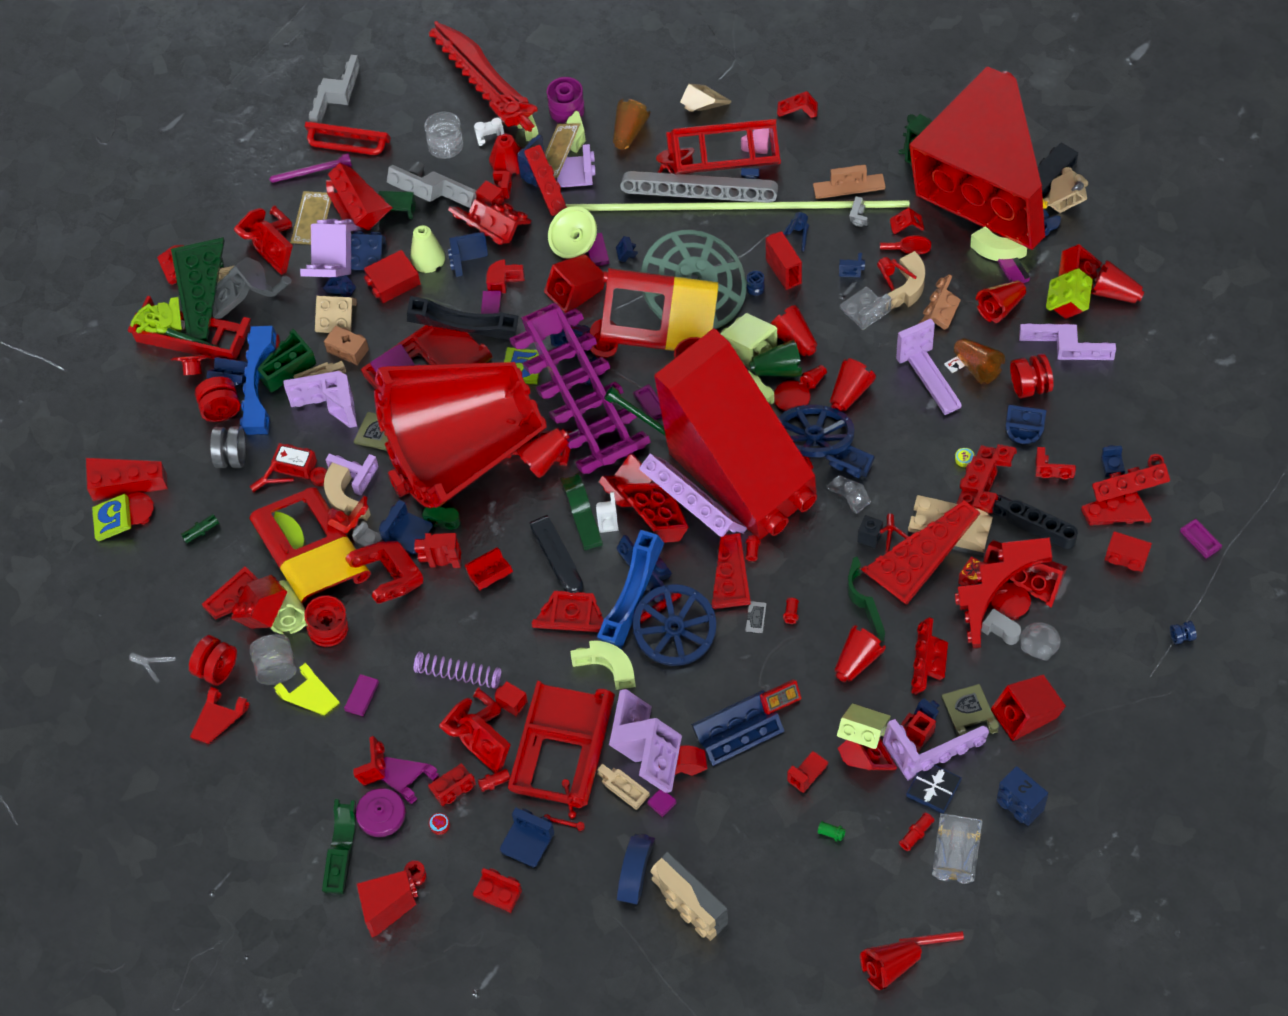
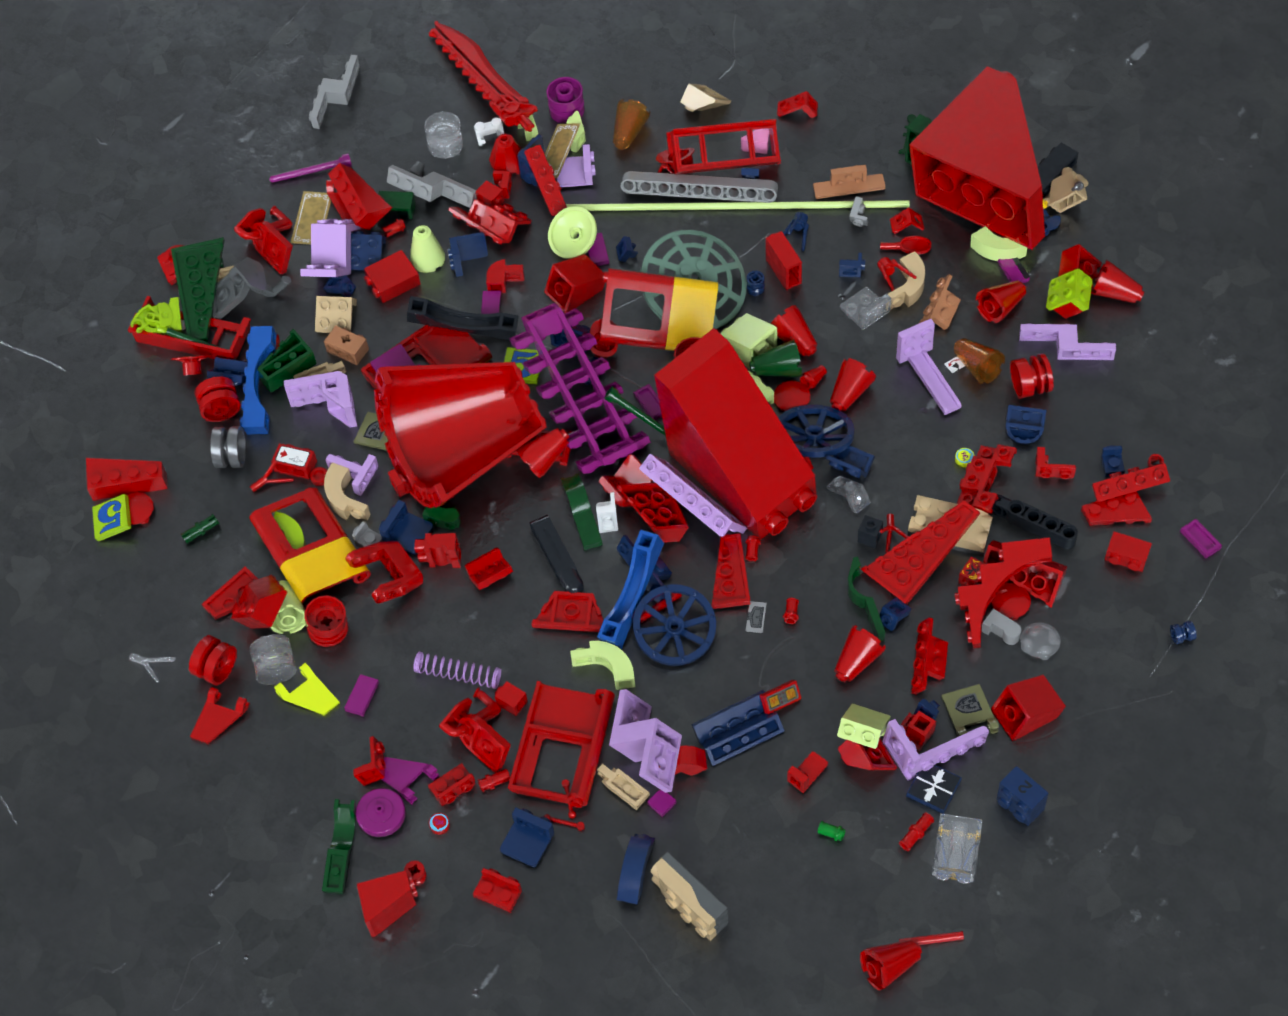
red piece [304,121,391,155] -> none
red bracket [327,496,368,534] -> none
none -> red pin [382,219,406,238]
none -> dark blue bracket [879,597,912,631]

